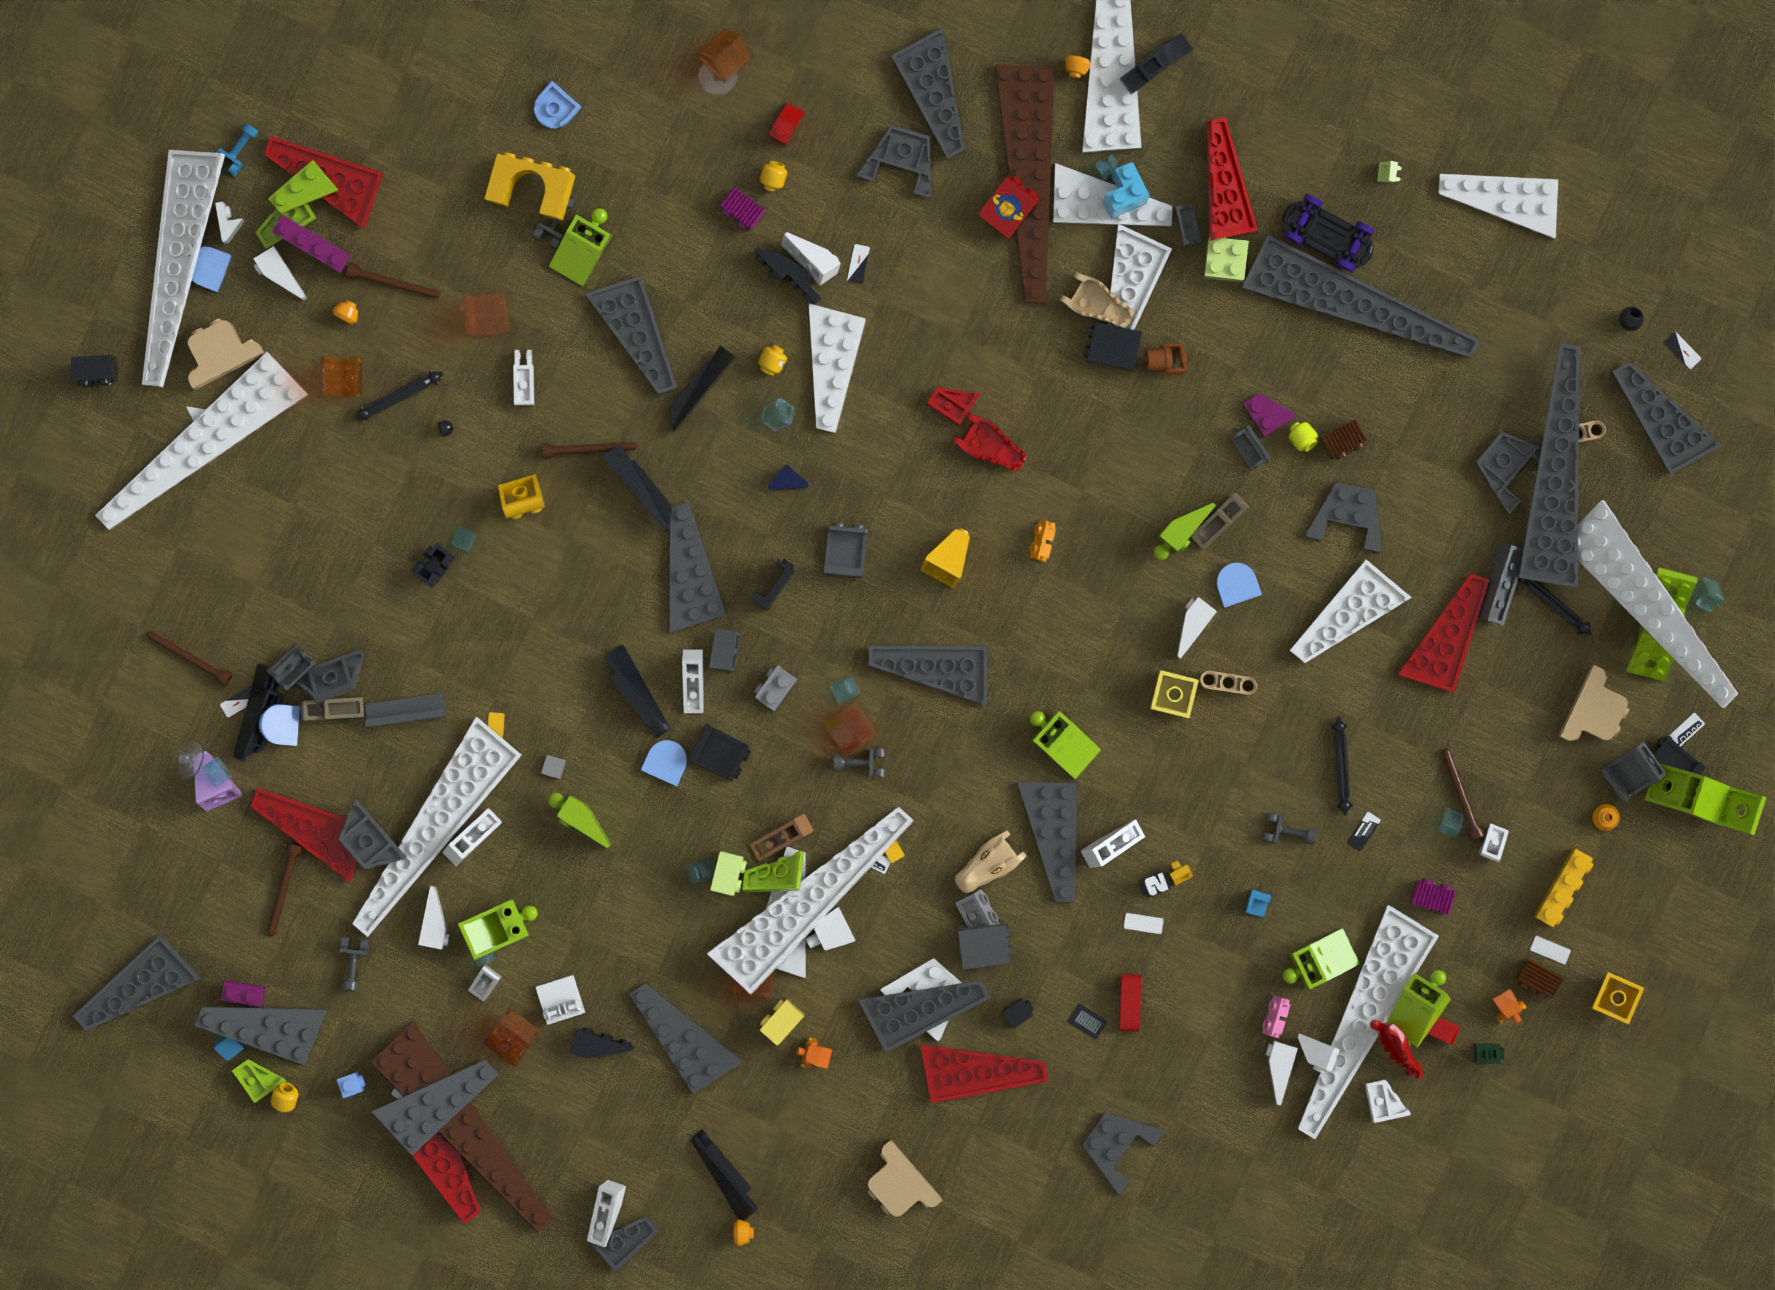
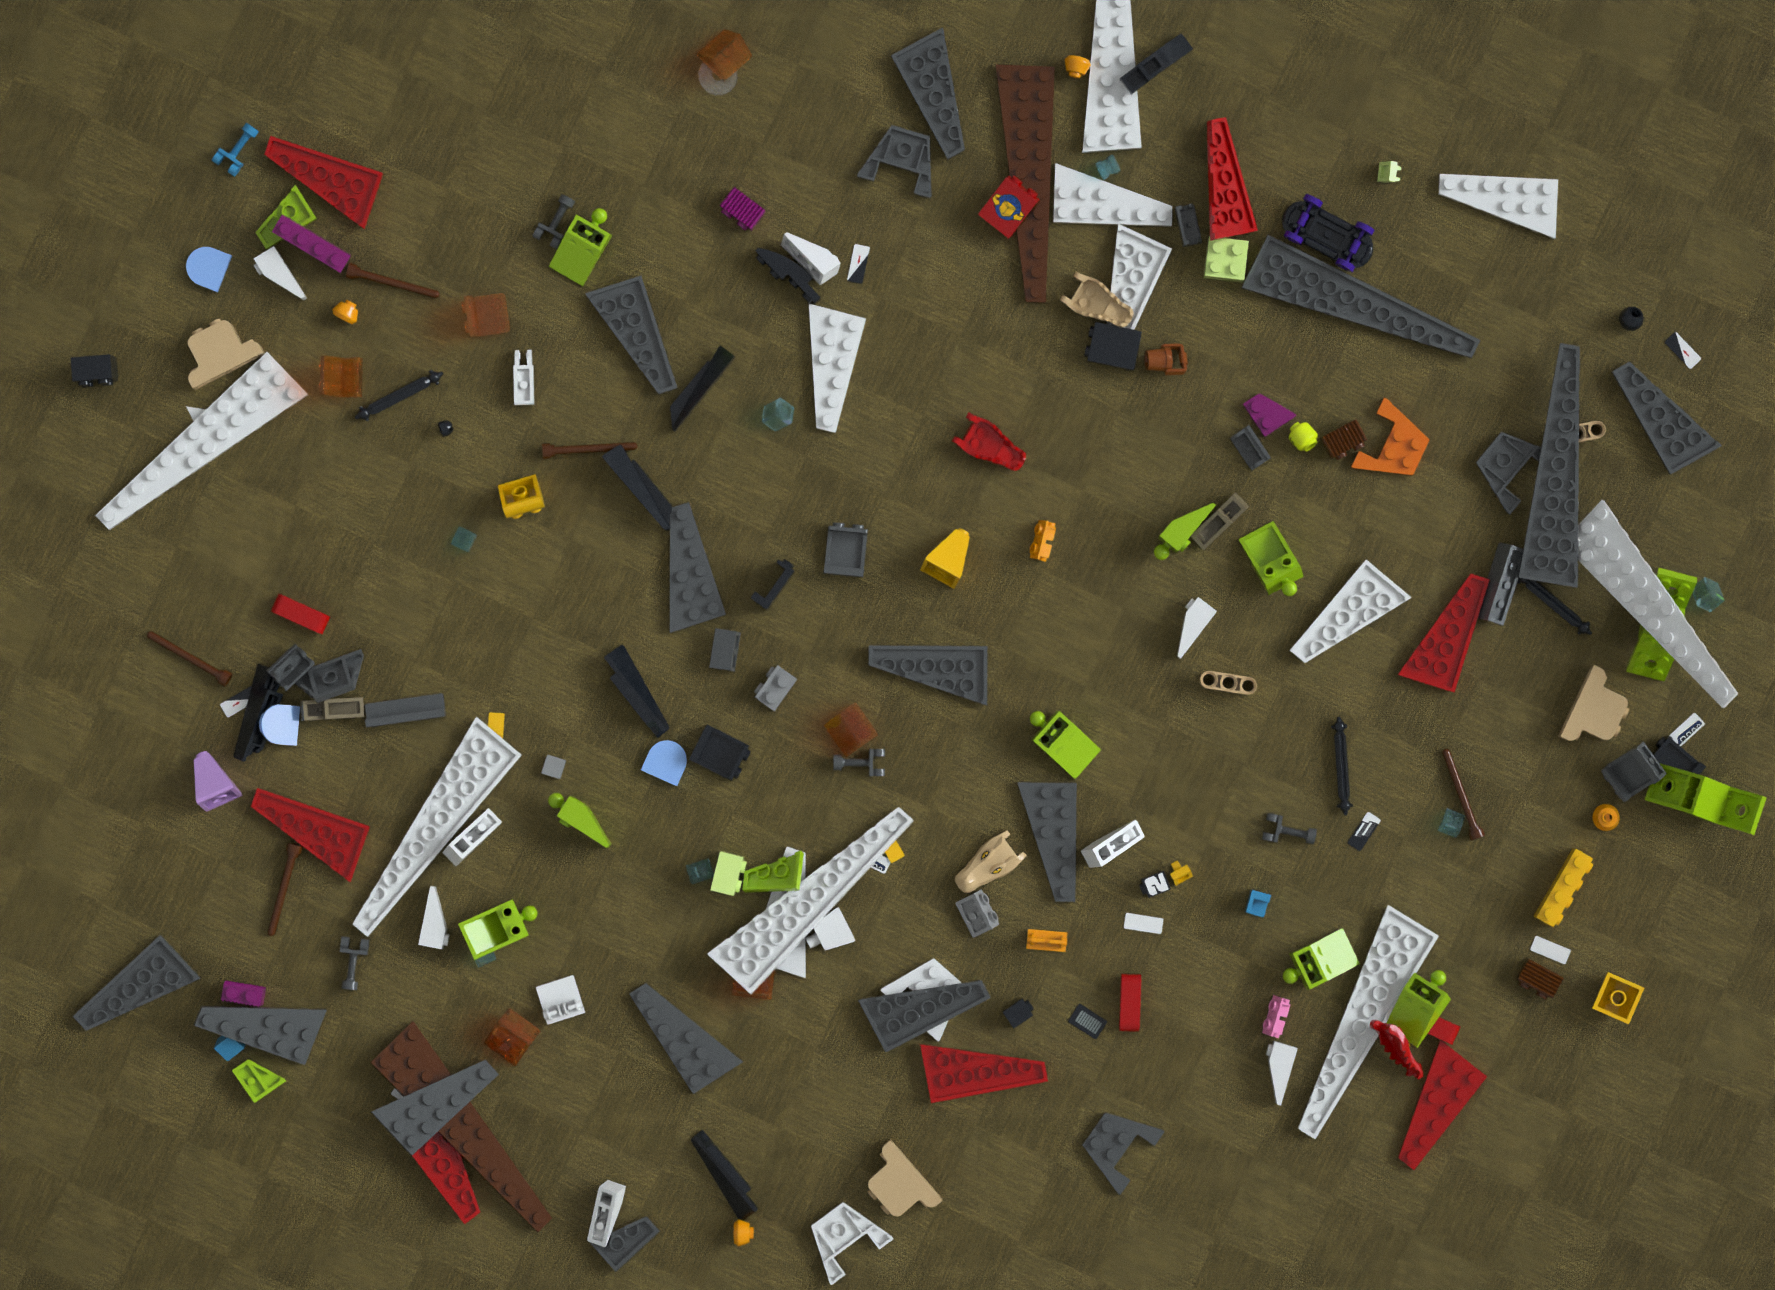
white wing [142,150,225,387] -> none
clear dish [178,741,204,780] -> none
clear light blue slope [203,757,232,787] -> none
white slope [215,202,245,244] -> none
lime wing [268,160,339,214] -> none
yellow head [271,1082,299,1112] -> none
light blue brick [337,1072,366,1098] -> none
dark grey wing [339,799,407,869] -> none
black cylinder [411,543,455,588] -> none
white slope [468,965,502,1002] -> none
yellow arch [484,152,575,221] -> none
light blue tile [534,81,582,129] -> none
black slope [570,1027,635,1058] -> none
white slope [682,649,704,713] -> none
medium nougat slope [749,814,814,861] -> none
yellow head [758,345,787,376] -> none
yellow head [759,161,787,191] -> none
light yellow brick [760,999,805,1046] -> none
red slope [768,103,805,147] -> none
clear blue slope [768,464,808,491] -> none
orange piece [796,1037,832,1069] -> none
clear light blue slope [830,676,860,704] -> none
red wing [926,387,980,426] -> none
dark grey panel [957,921,1013,969] -> none
medium azure brick [1103,162,1150,219] -> none
light yellow brick [1150,670,1199,719] -> none
light blue tile [1217,563,1262,608] -> none
white slope [1298,1034,1340,1073] -> none
dark grey wing [1305,482,1382,553] -> none
white wing [1365,1080,1411,1123] -> none
magenta brick [1410,878,1456,915] -> none
dark green brick [1474,1043,1504,1064] -> none
white slope [1479,823,1509,863] -> none
orange piece [1493,989,1526,1025] -> none
none -> red beam [271,593,330,635]
none -> white wing [811,1202,894,1285]
none -> light orange hinge [1026,929,1067,952]
none -> lime slope [1239,521,1304,596]
none -> orange wing [1351,398,1430,476]
none -> red wing [1398,1039,1487,1170]

